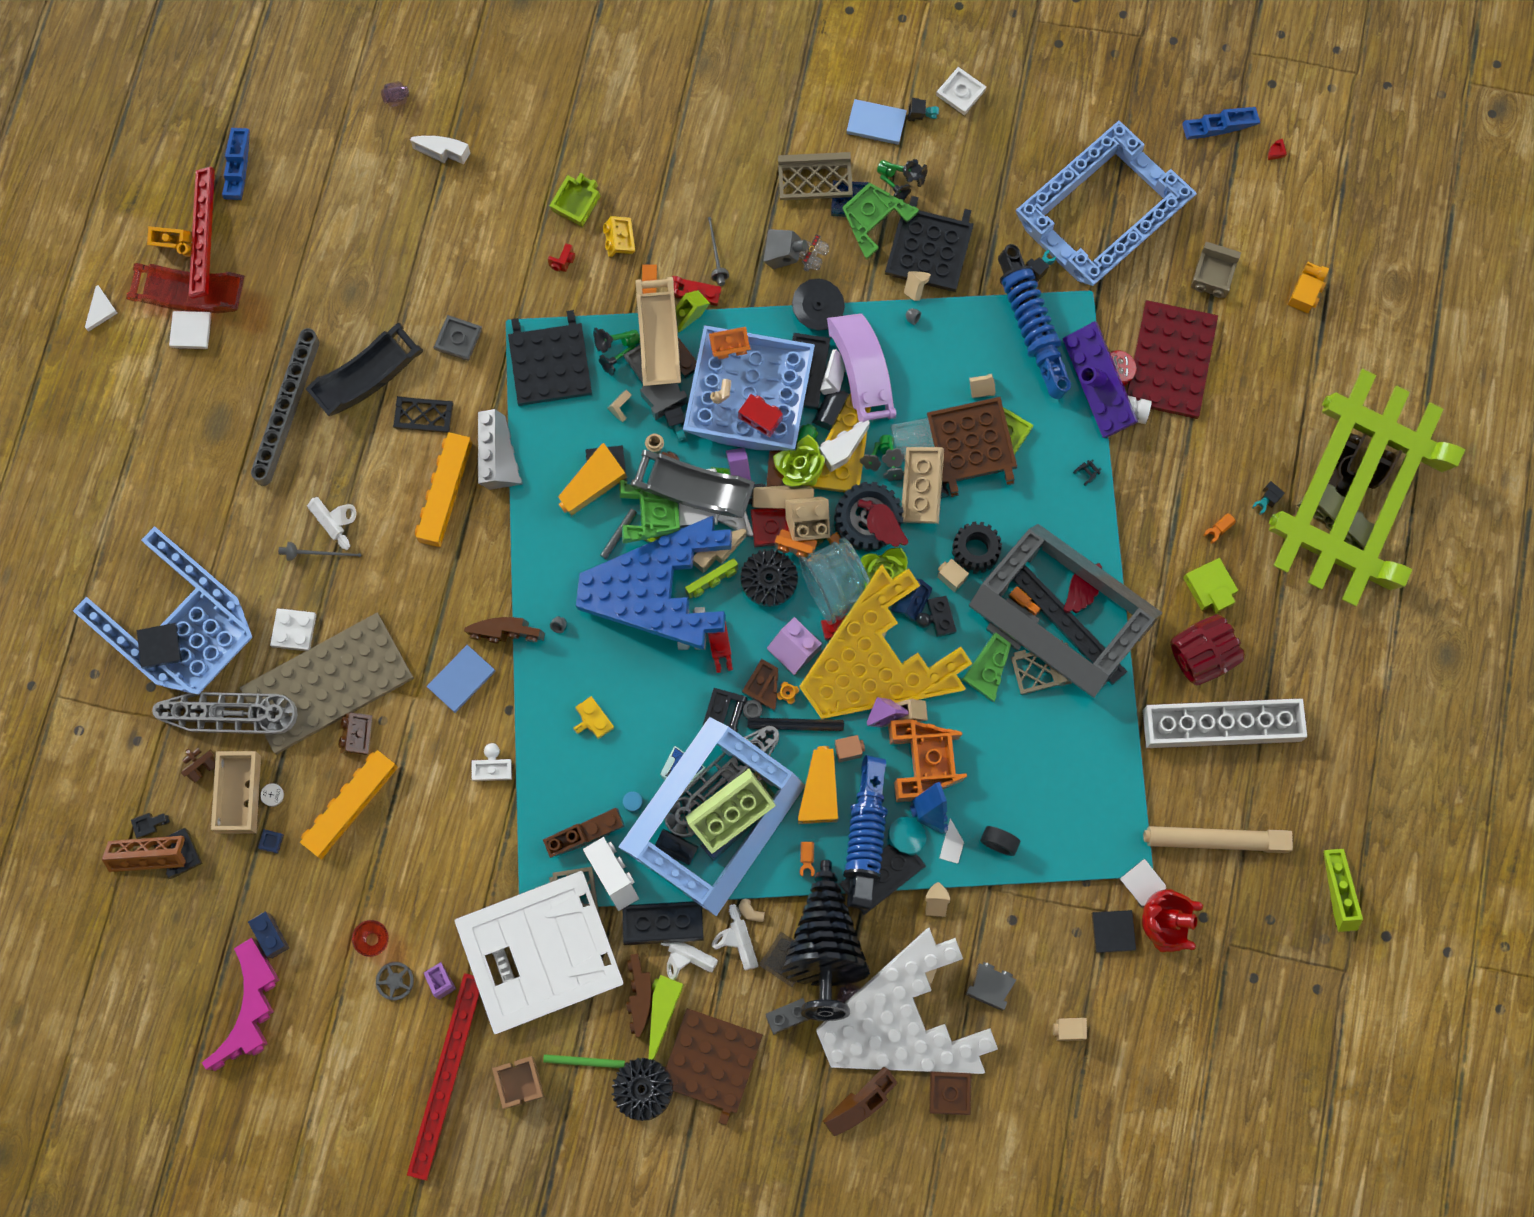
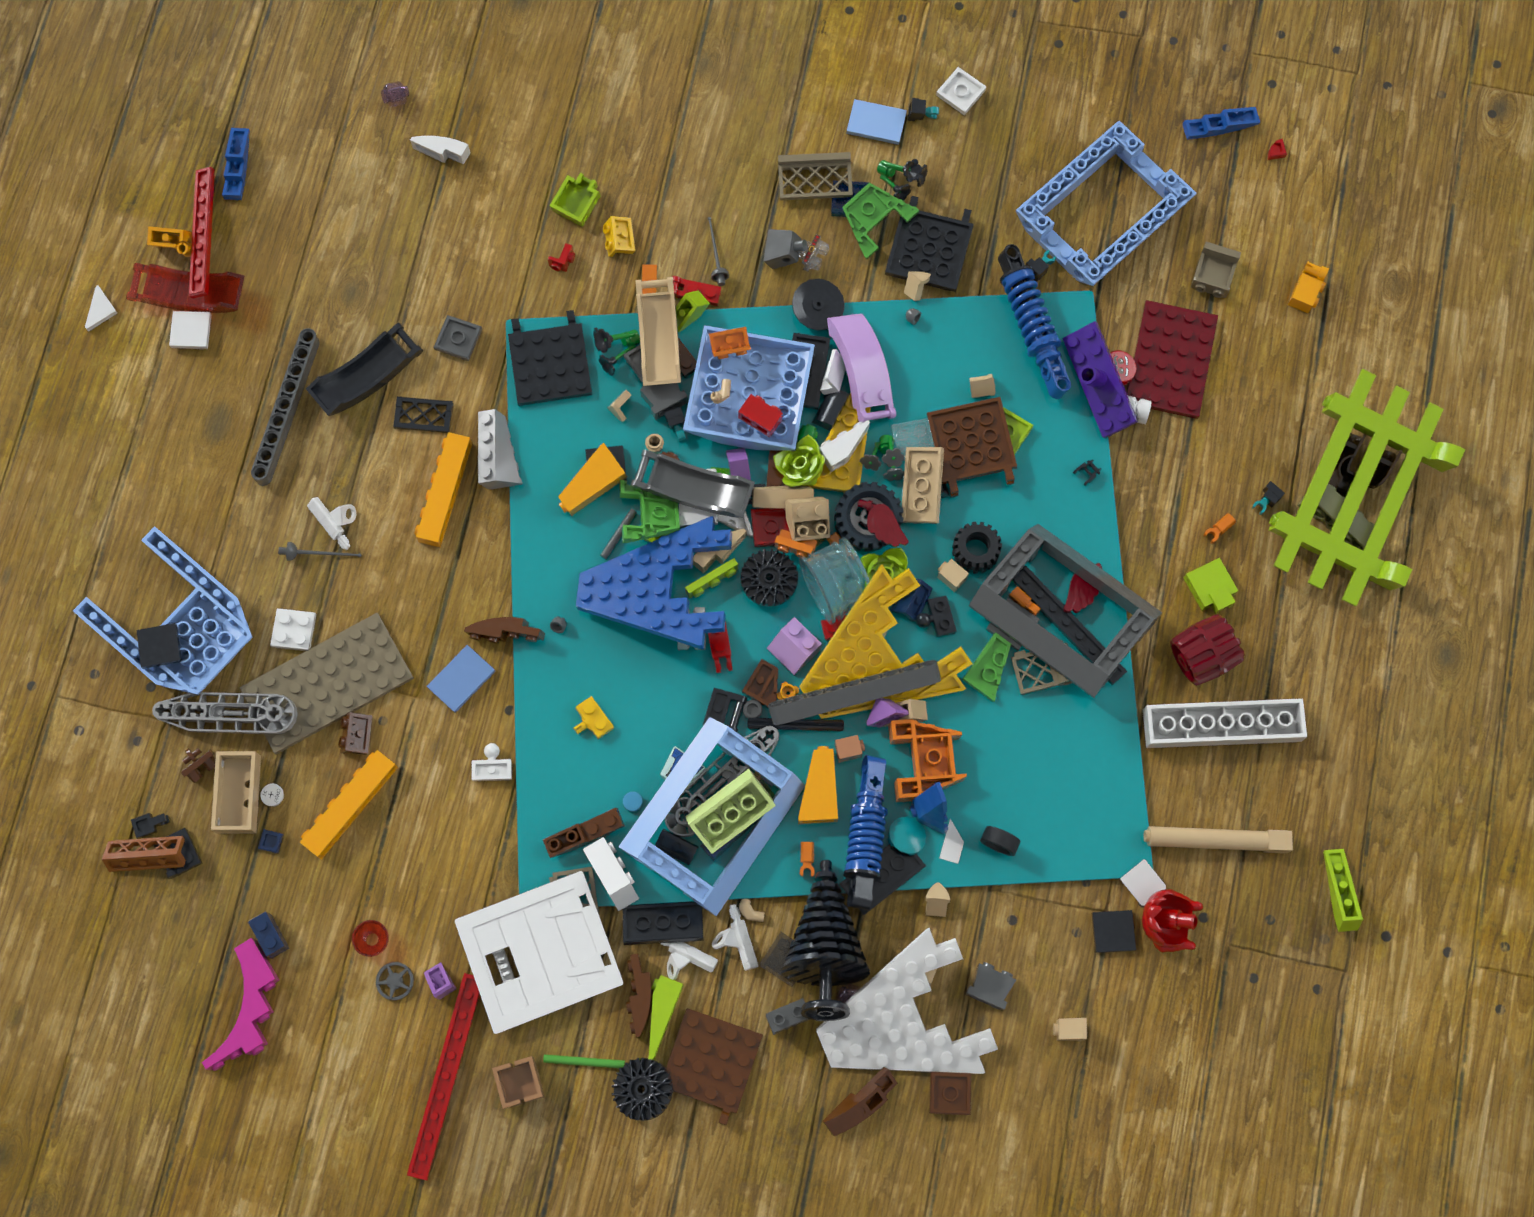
none -> dark grey beam [768,660,941,725]

